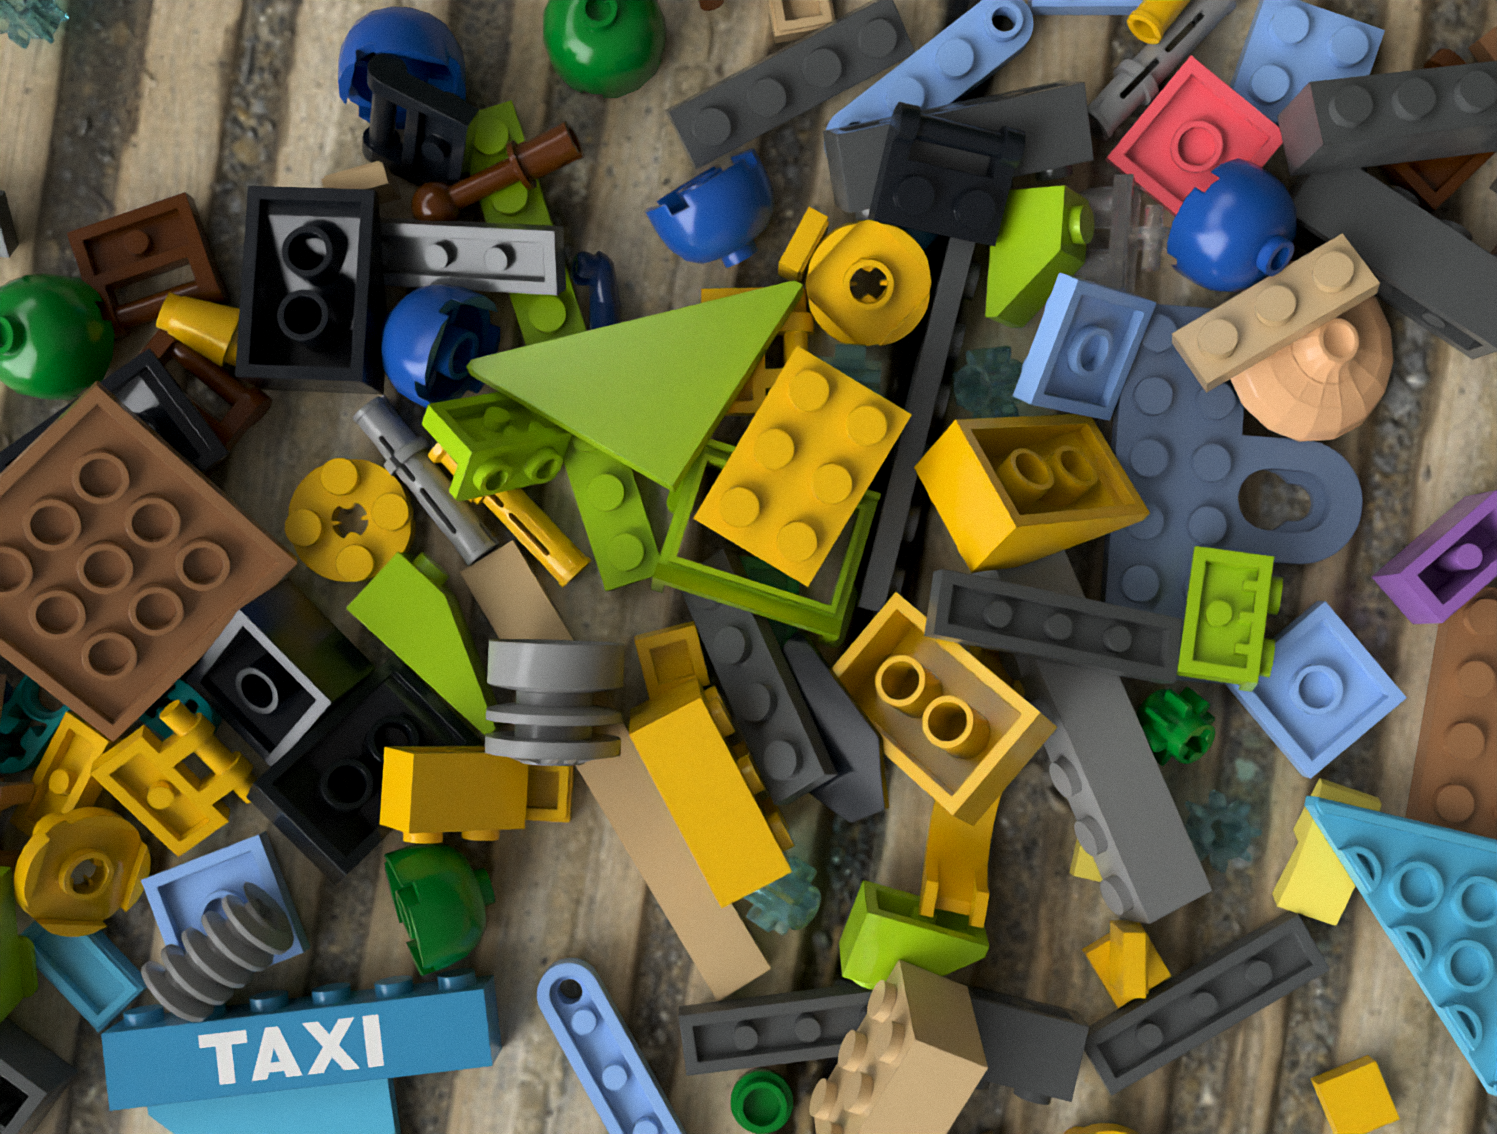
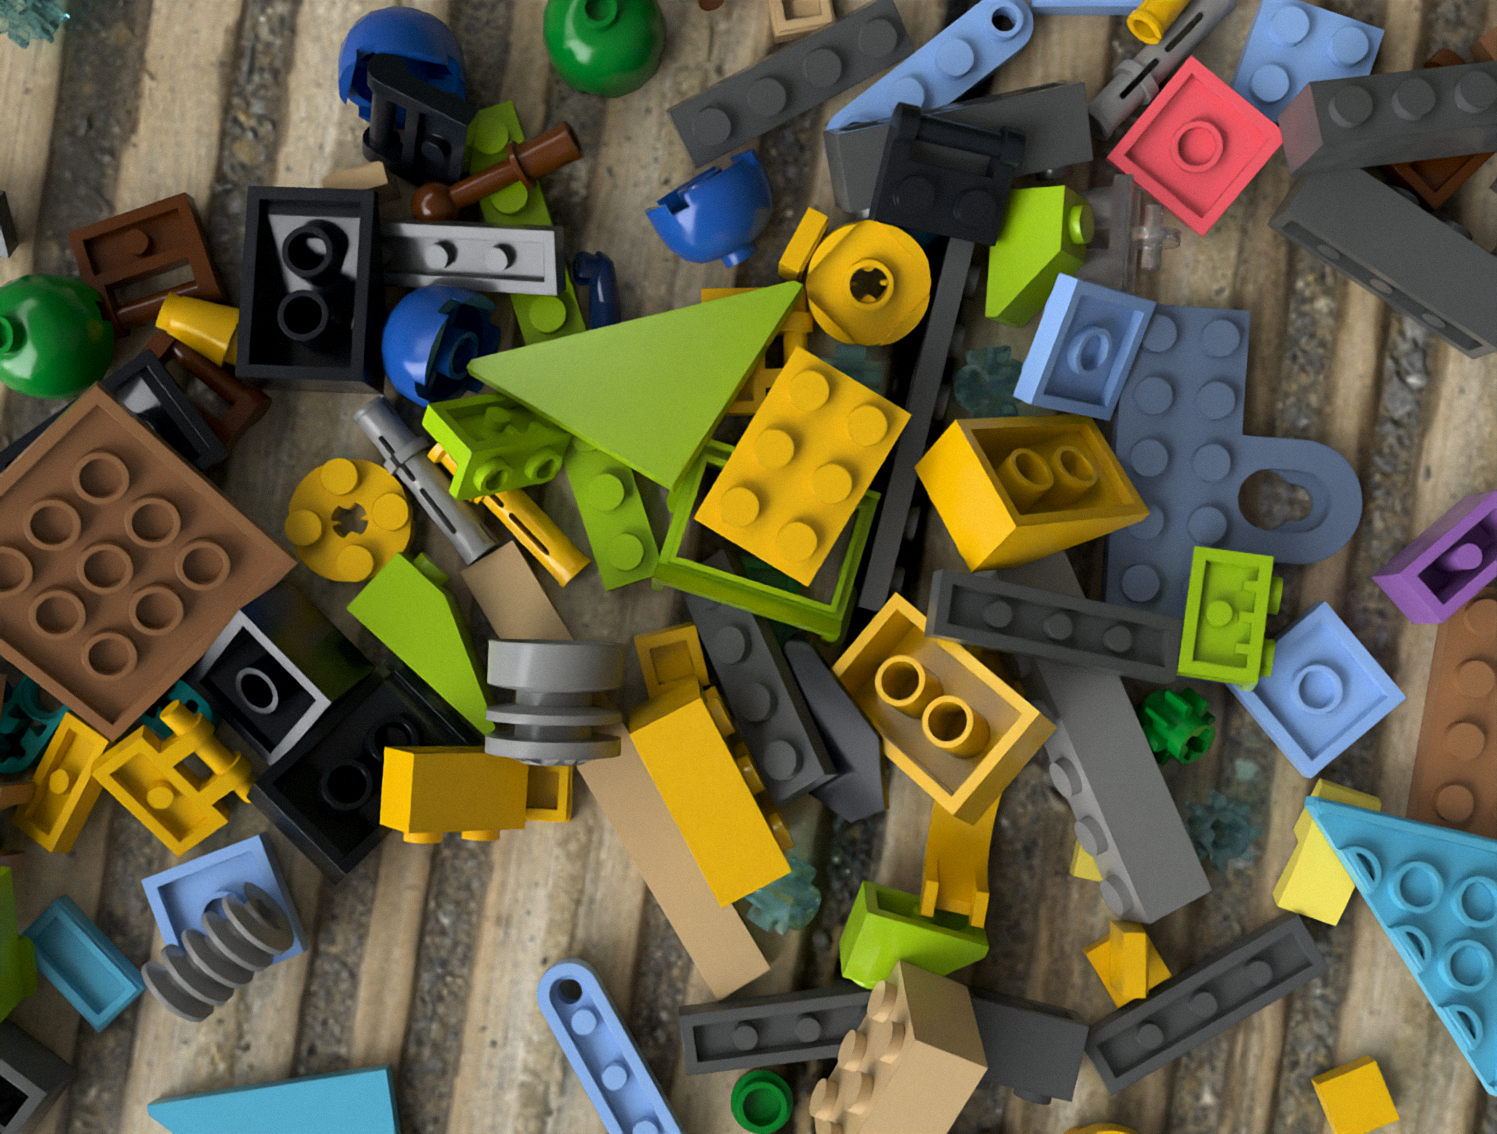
yellow plate [14,807,151,937] -> none
dark azure brick [101,968,502,1111] -> none
green cylinder [384,843,495,976] -> none
blue cylinder [1167,158,1297,293] -> none
tan plate [1172,233,1380,393] -> none
light nougat hat [1230,261,1394,442] -> none

